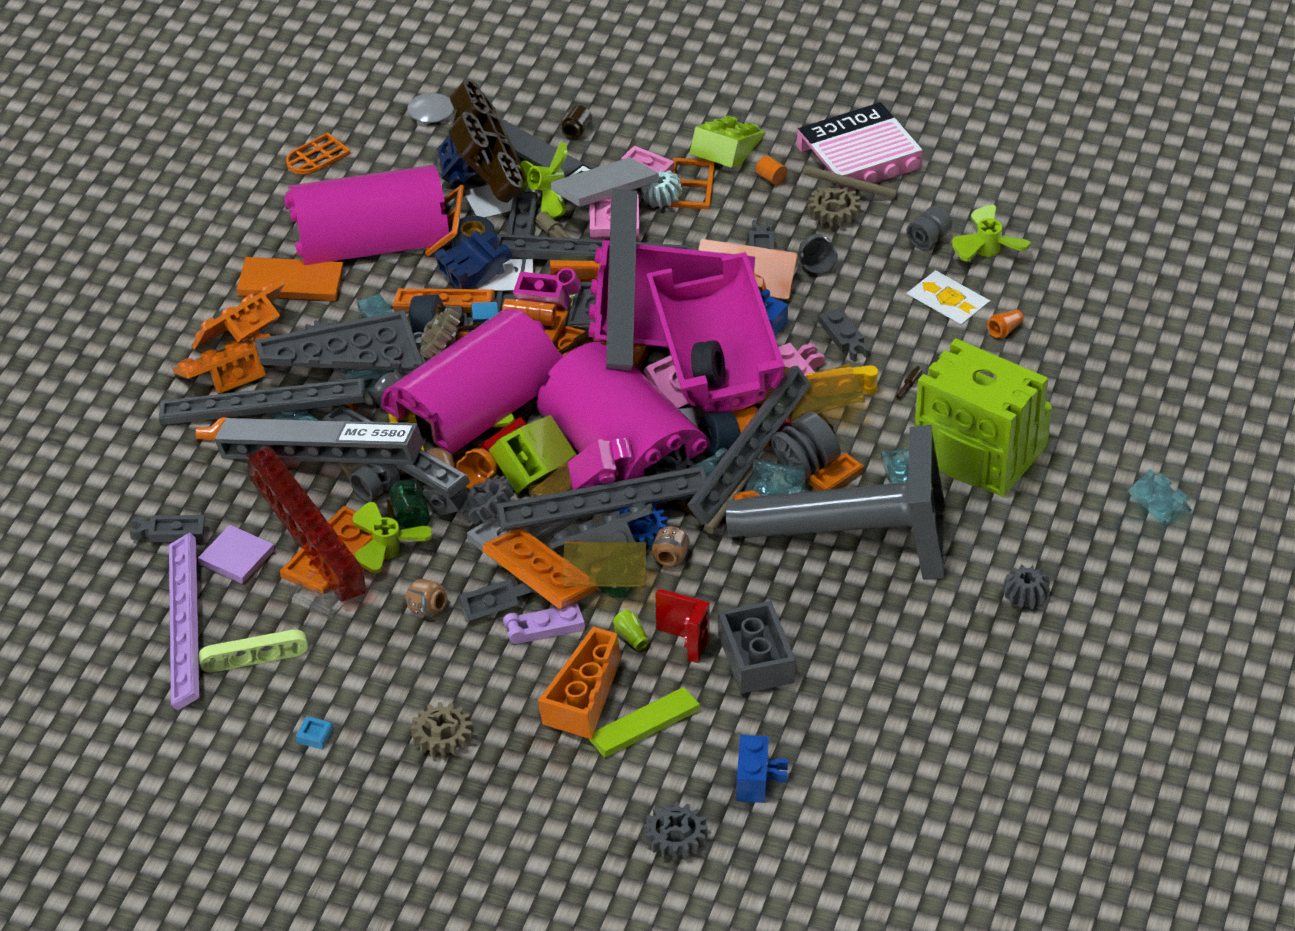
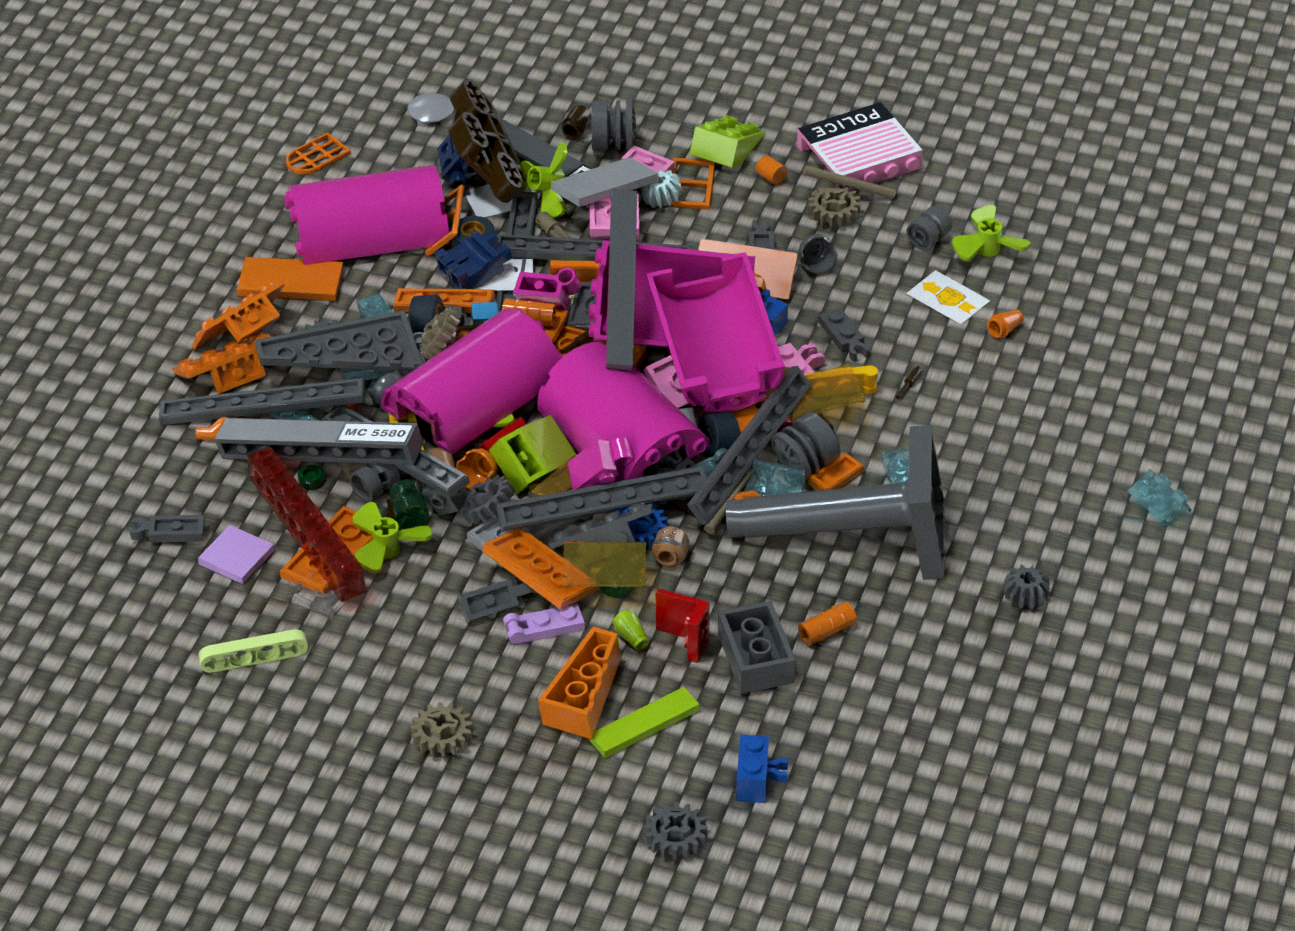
lavender tile [169,533,199,711] -> none
dark azure tile [295,716,333,750] -> none
medium nougat head [405,579,447,617] -> none
black tyre [691,340,726,388] -> none
lime piece [915,338,1052,497] -> none
none -> dark green tile [298,465,325,490]
none -> dark grey wheel [591,100,636,150]
none -> orange axle [798,601,857,646]

